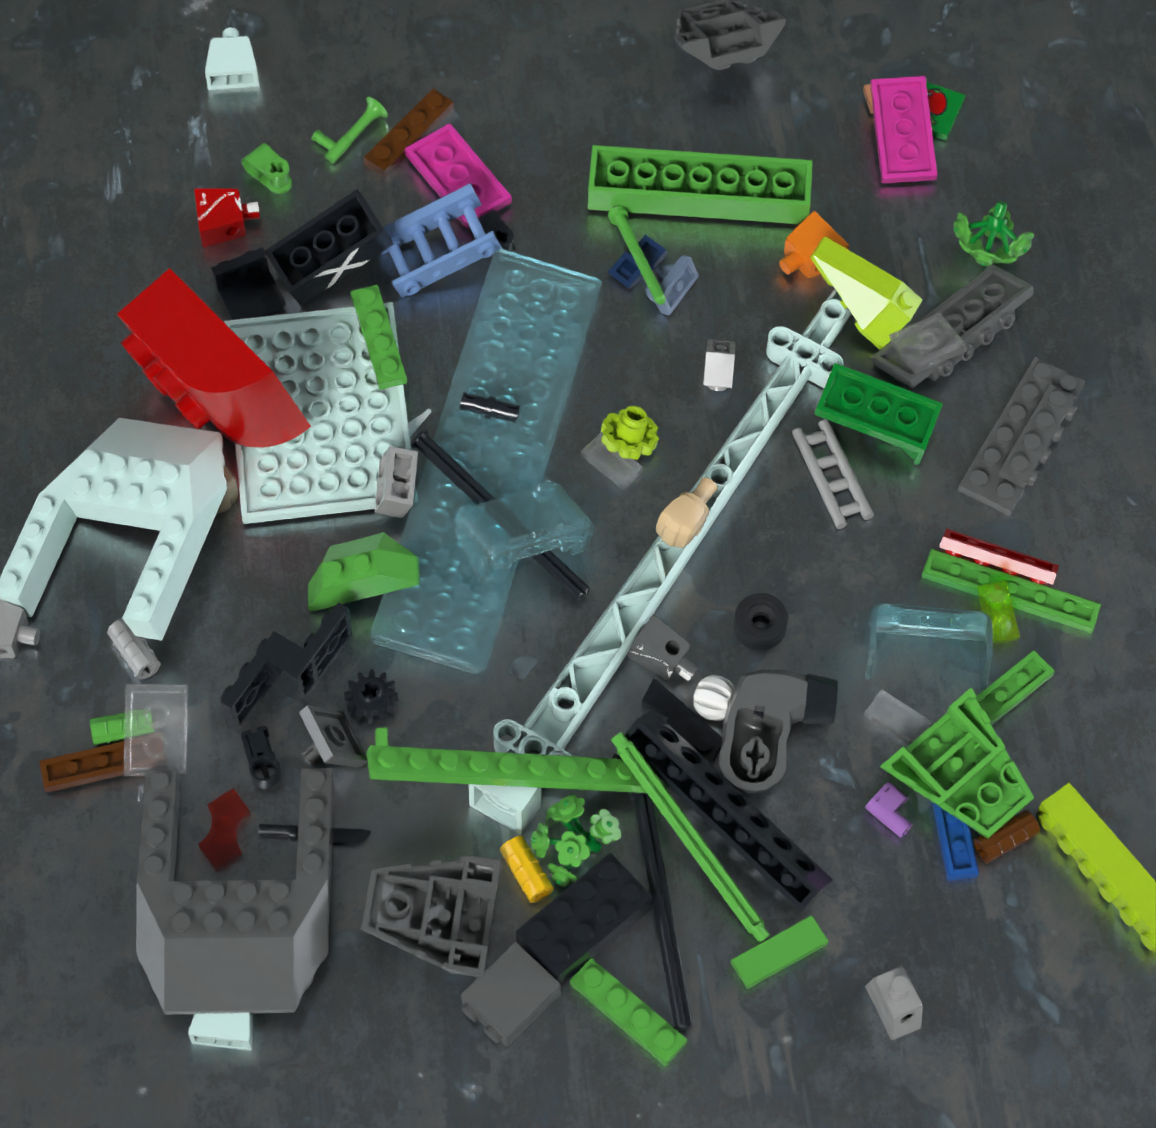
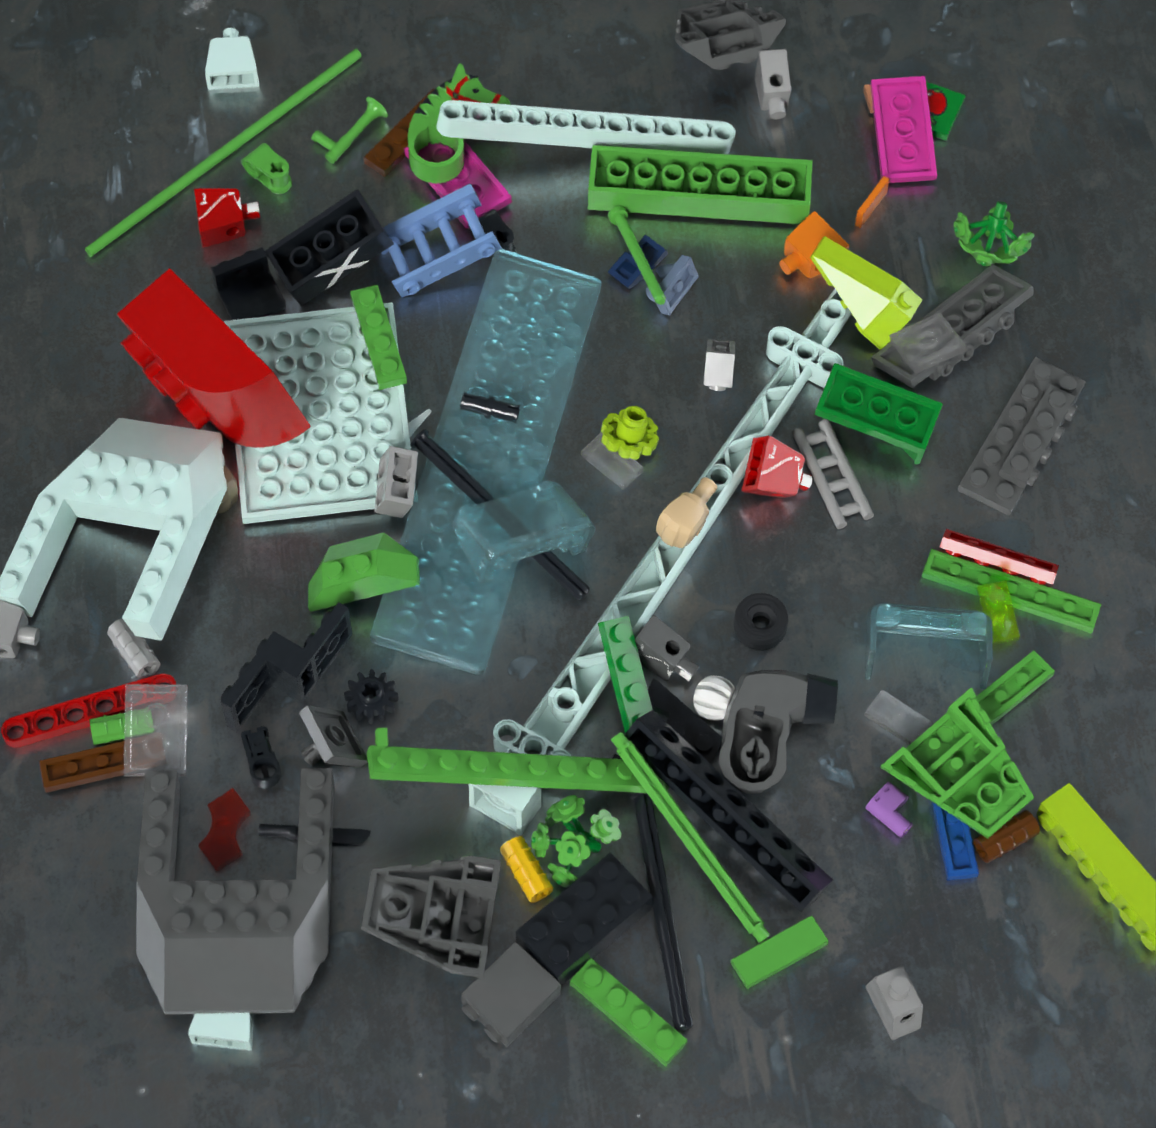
none -> red beam [1,673,178,748]
none -> bright green piece [85,49,362,257]
none -> bright green animal [408,63,511,183]
none -> light aqua beam [436,100,735,154]
none -> plate [598,615,653,733]
none -> torso [741,436,812,498]
none -> light grey torso [755,49,791,119]
none -> orange piece [855,176,890,228]

